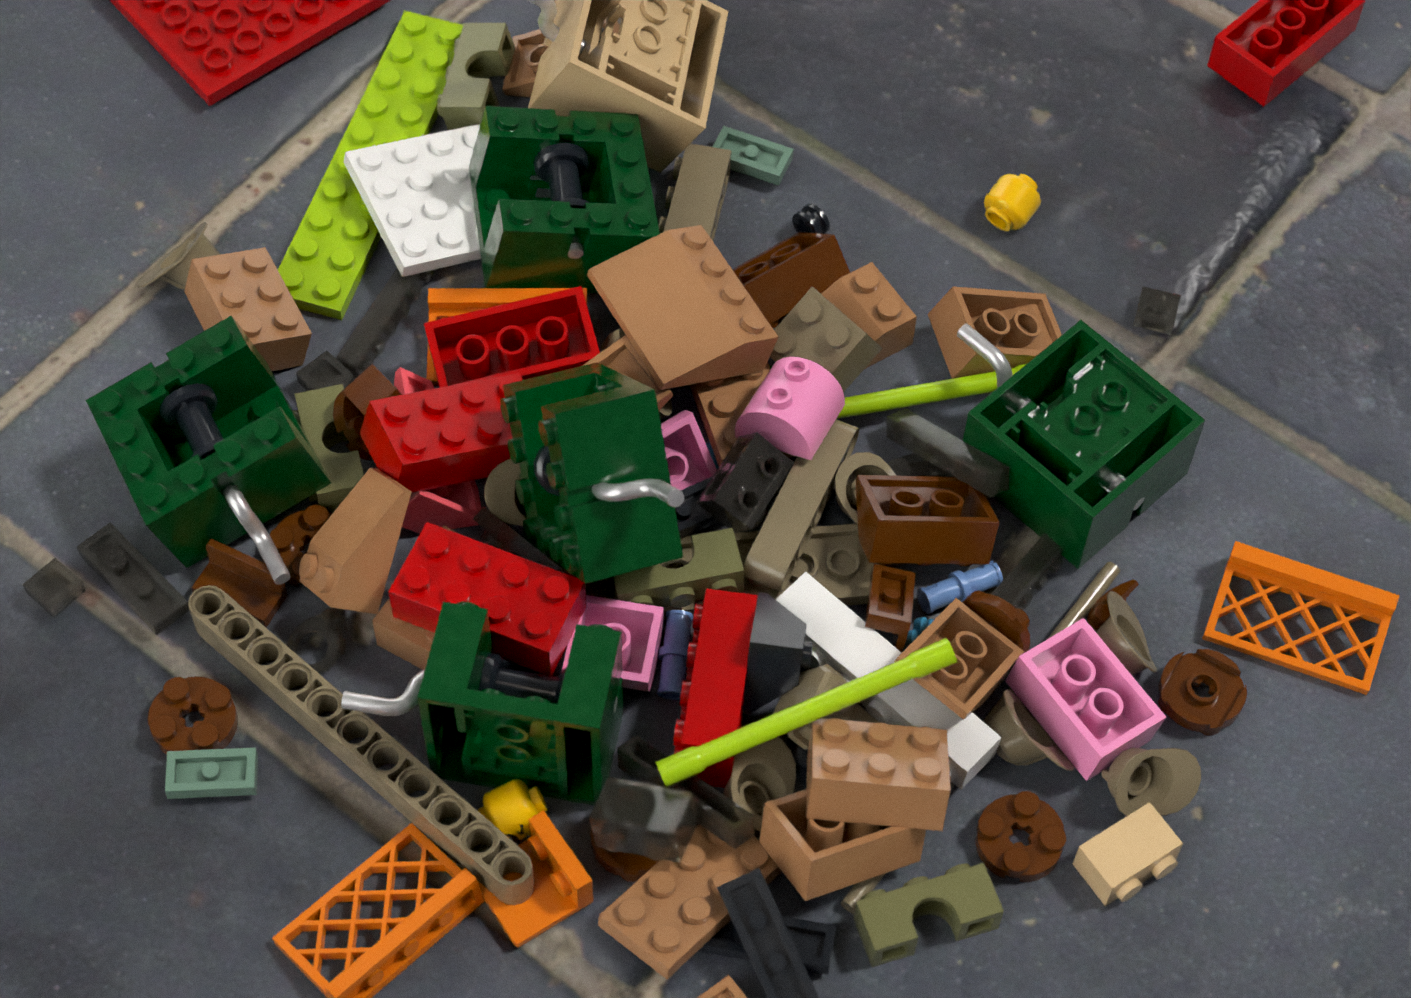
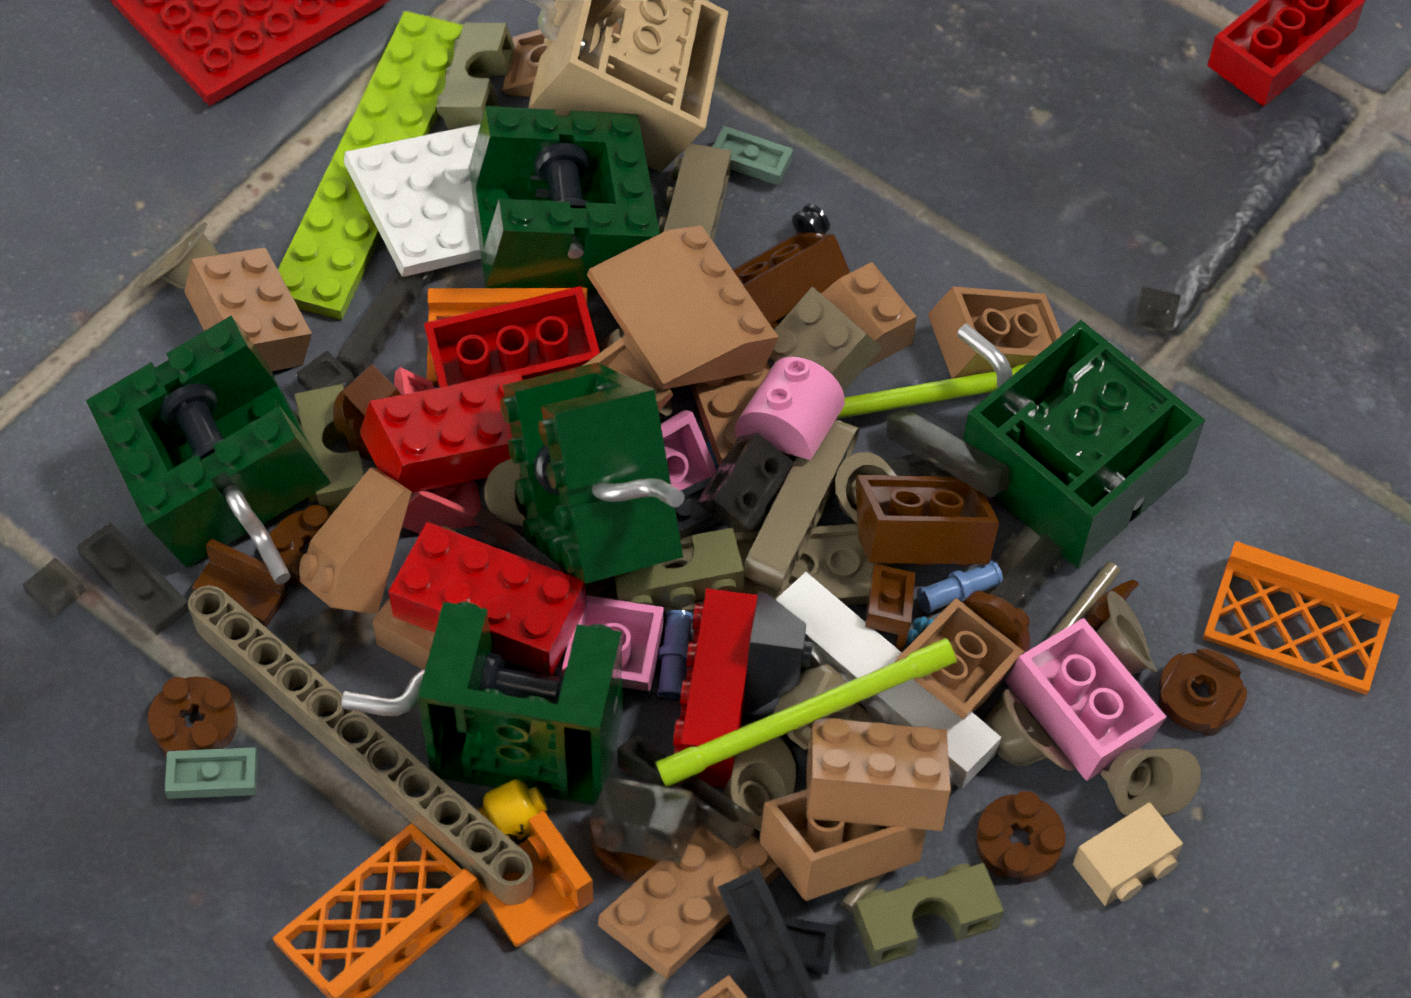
yellow head [984,174,1041,231] -> none

